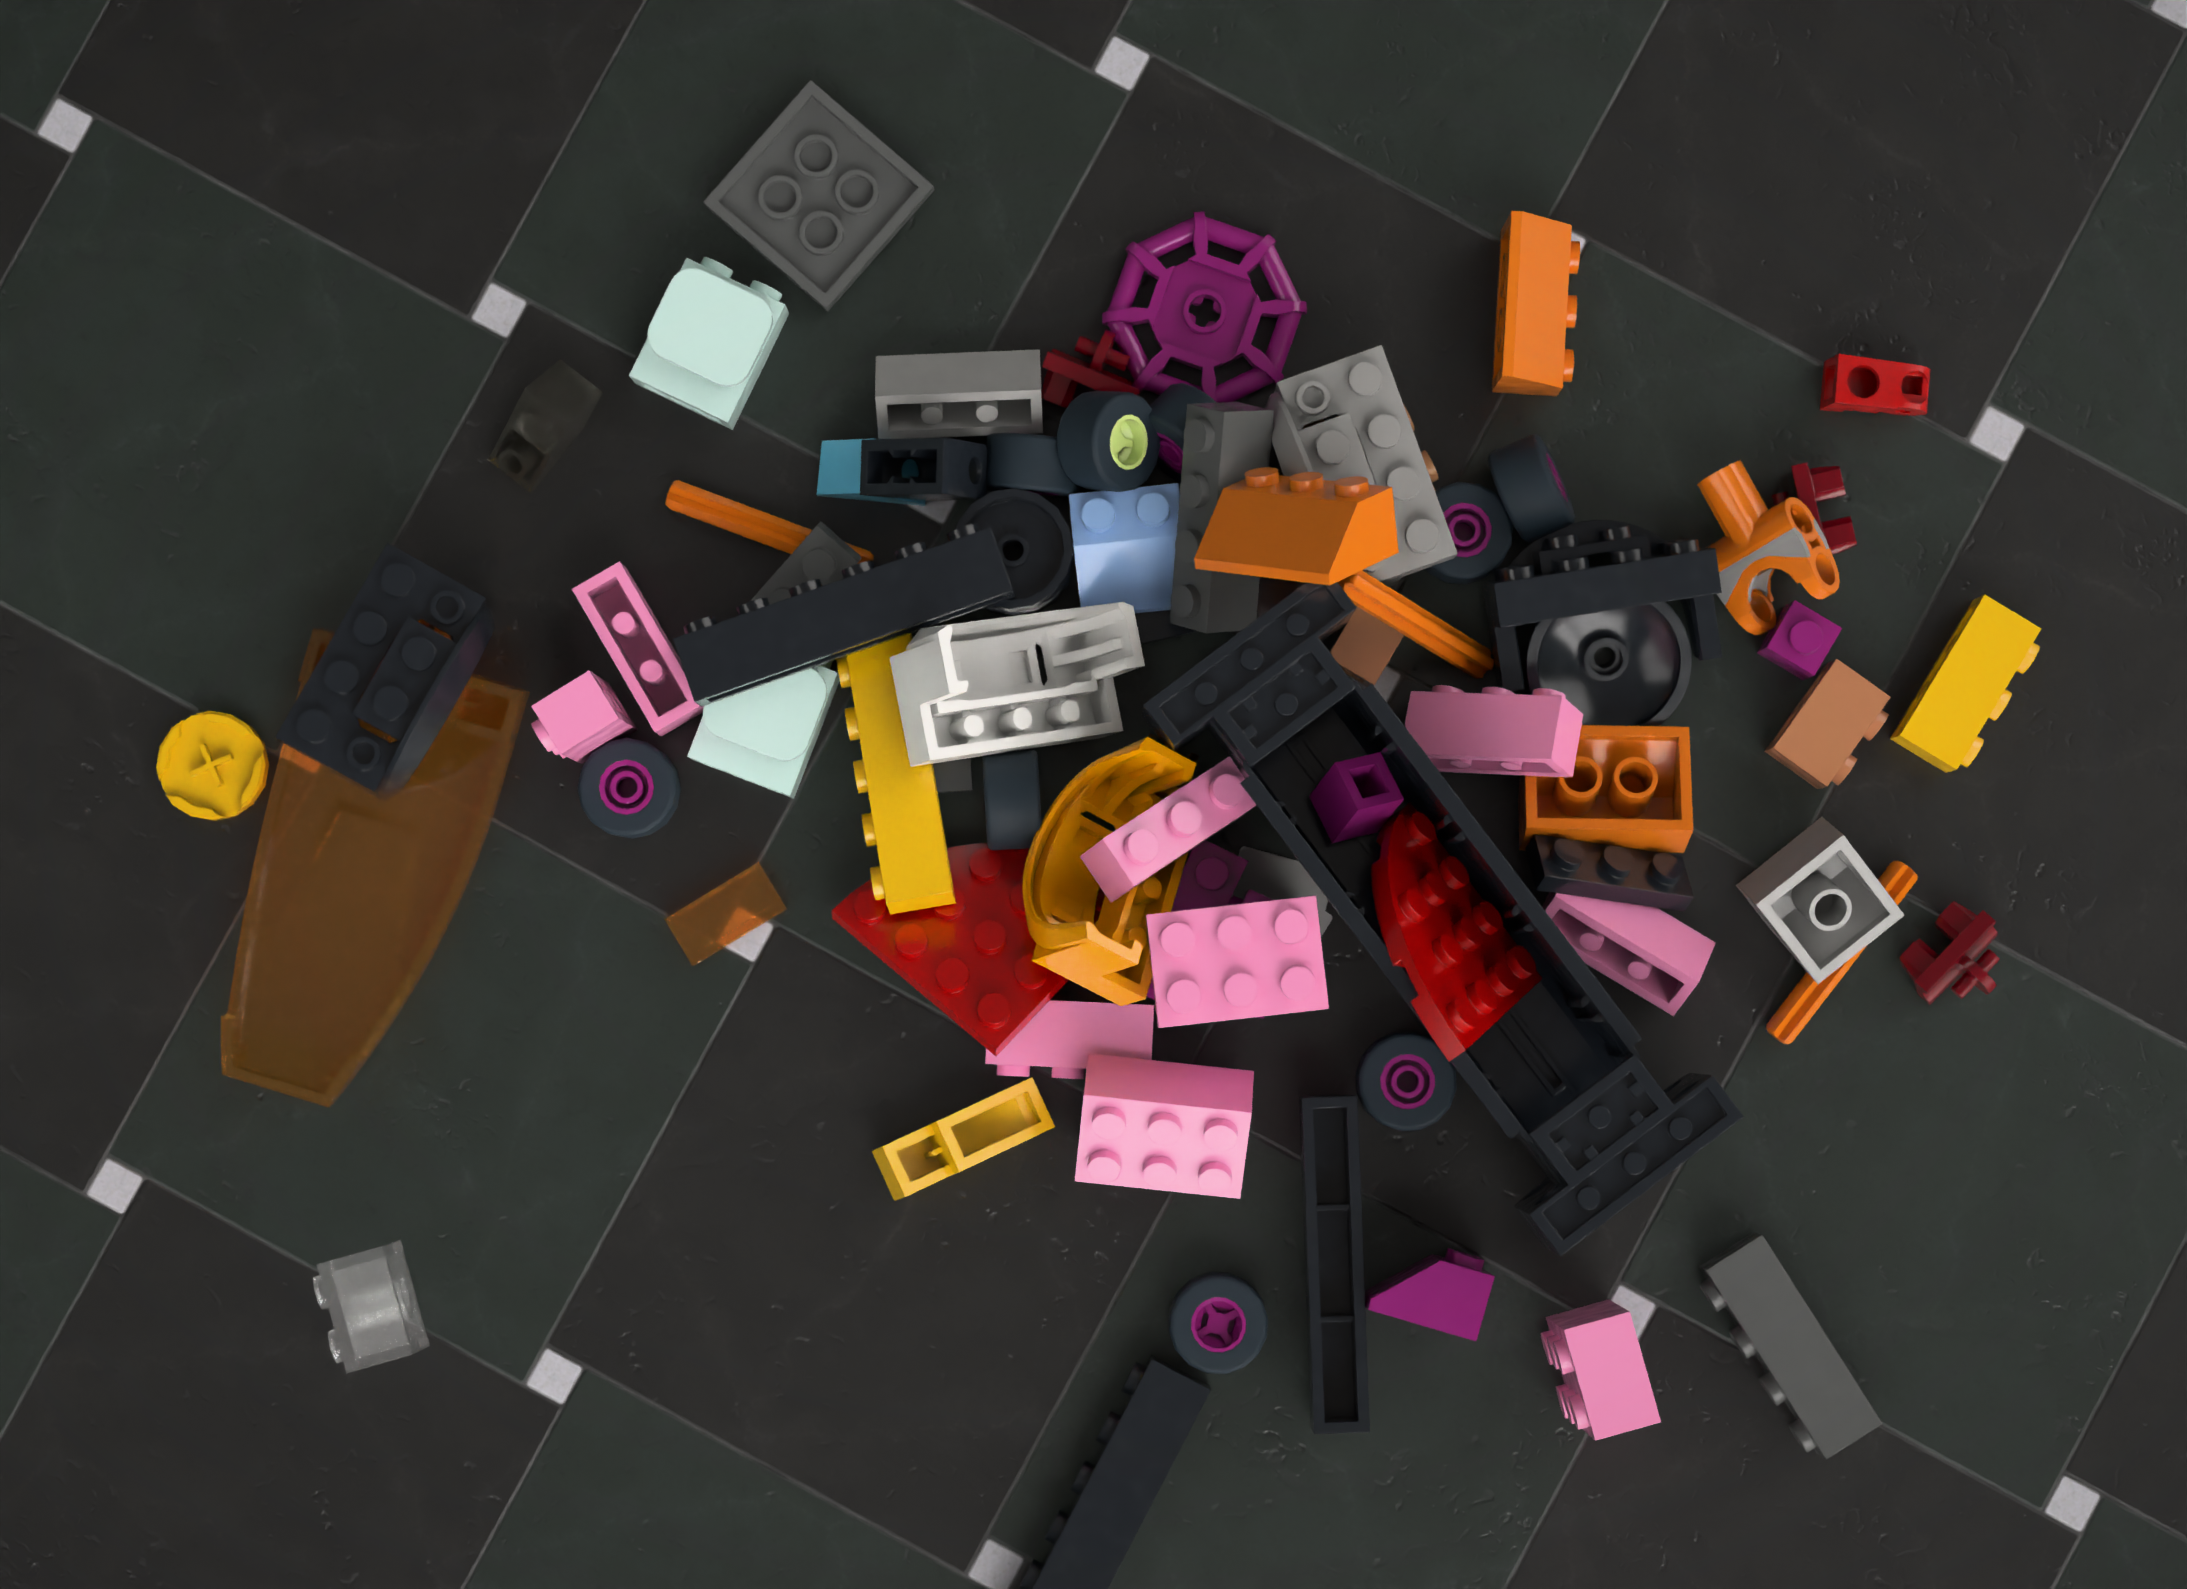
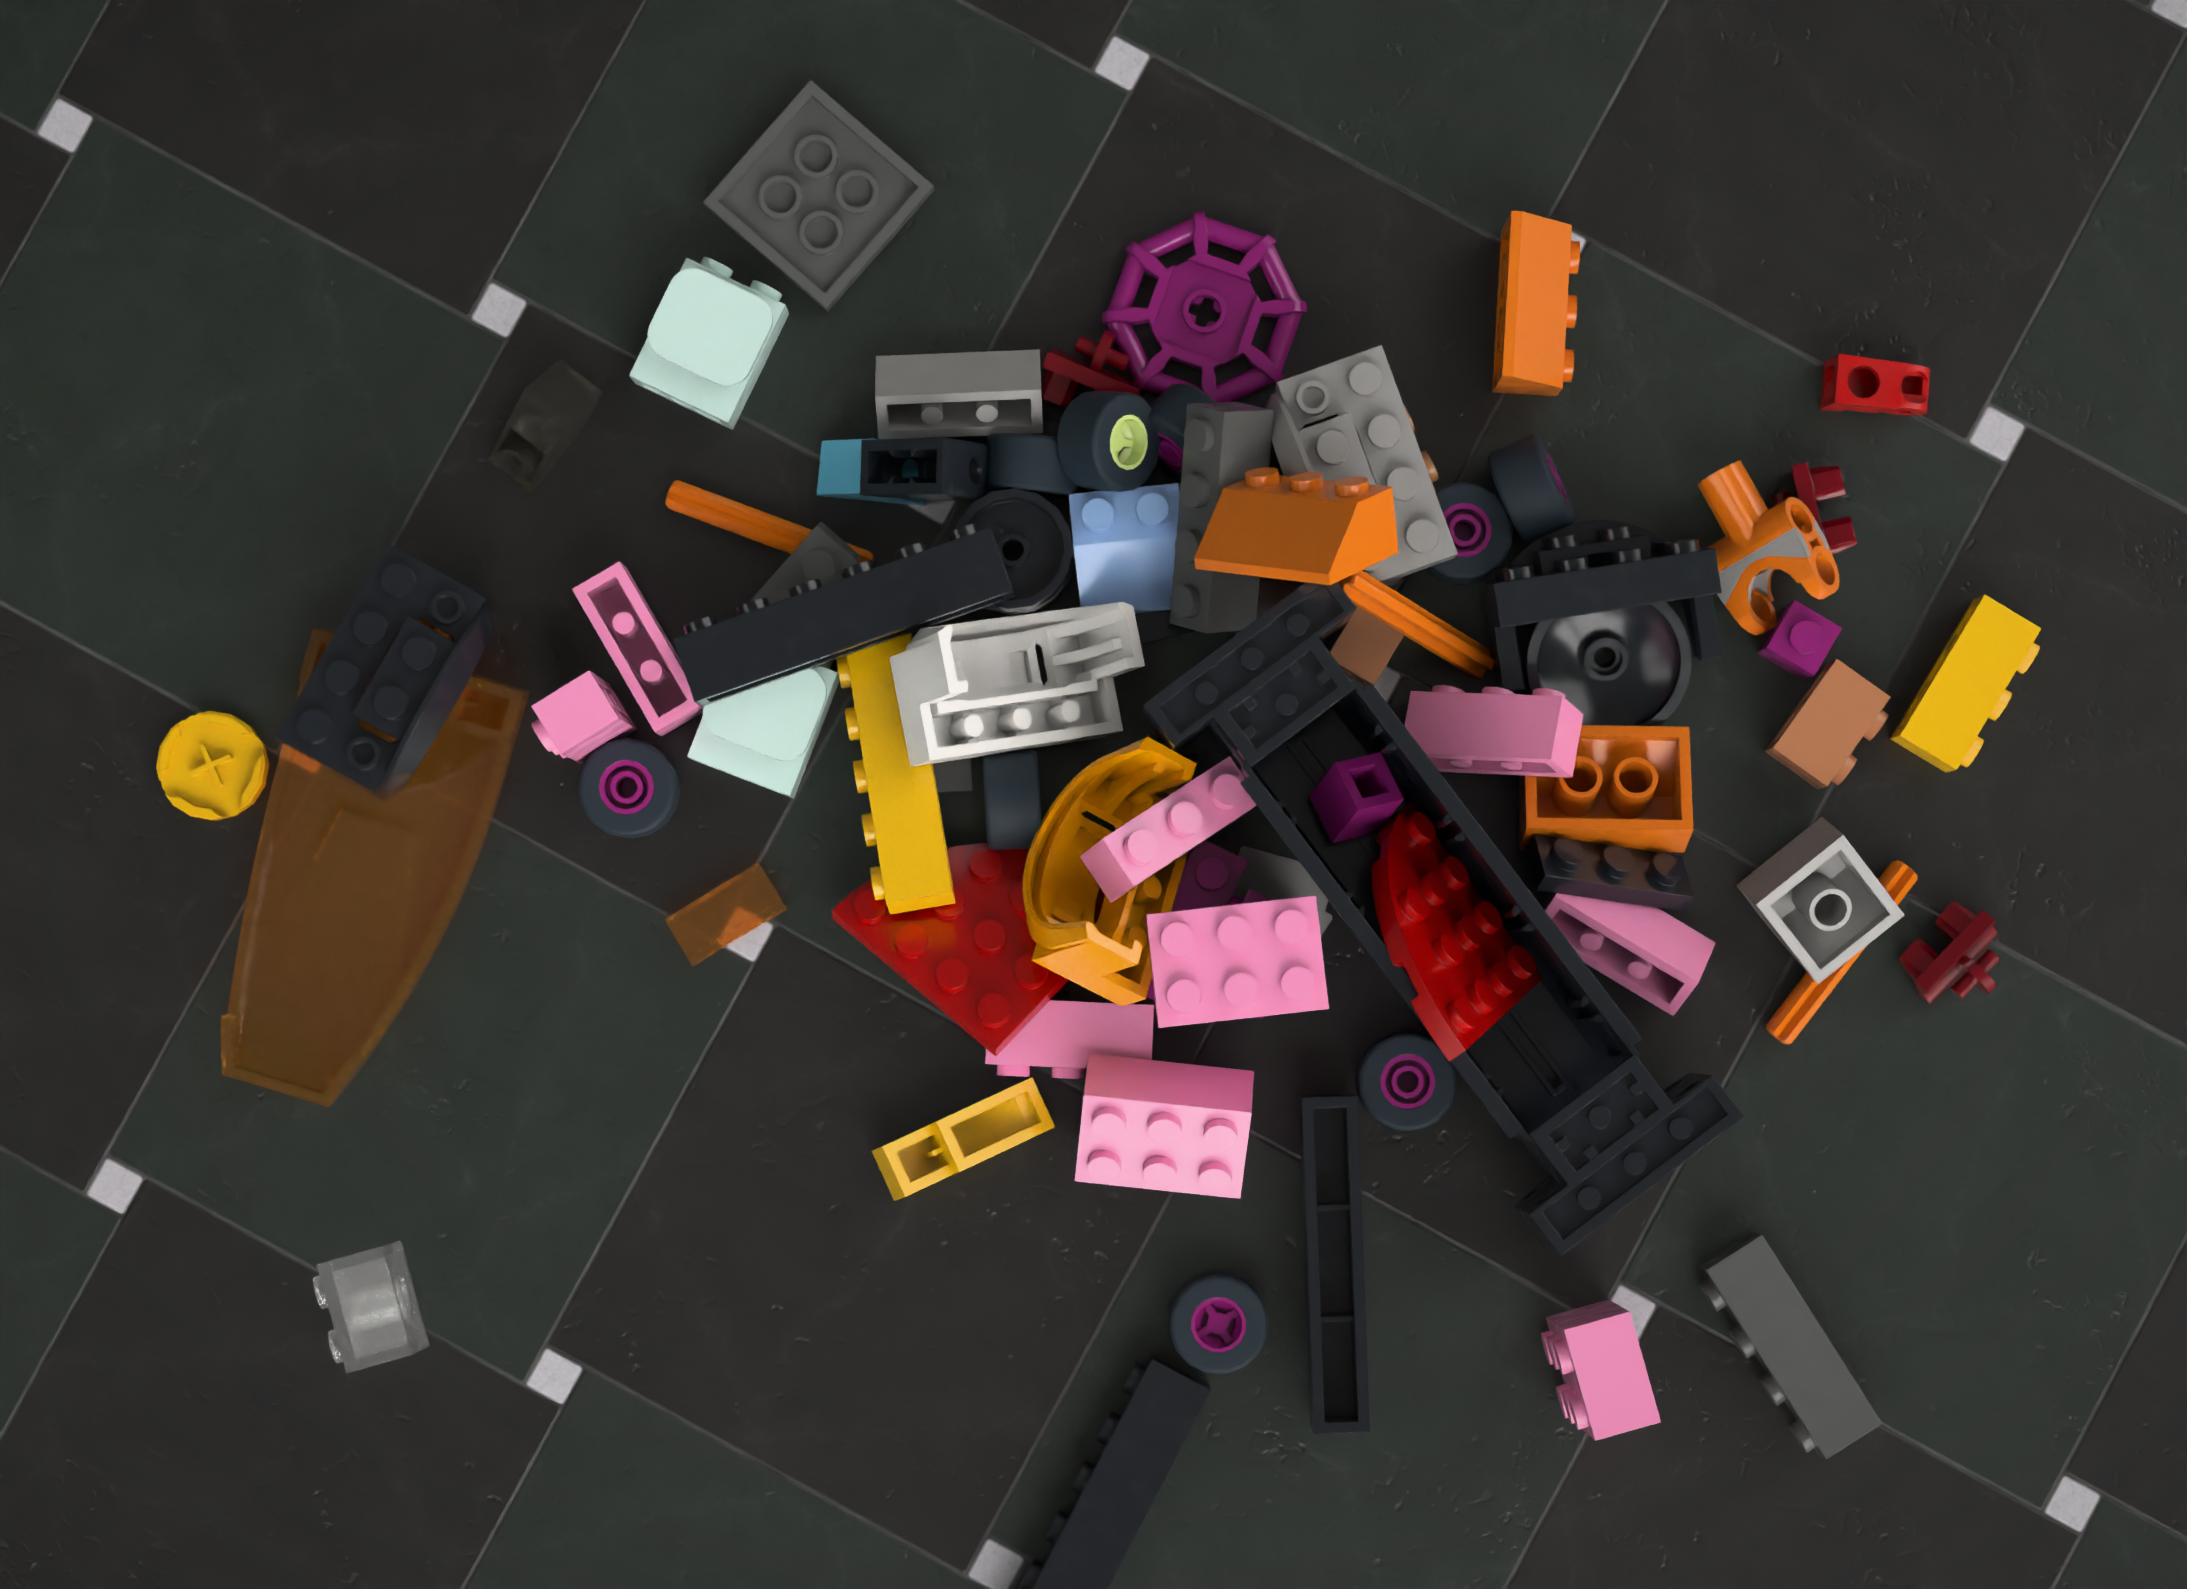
magenta slope [1365,1248,1495,1341] -> none

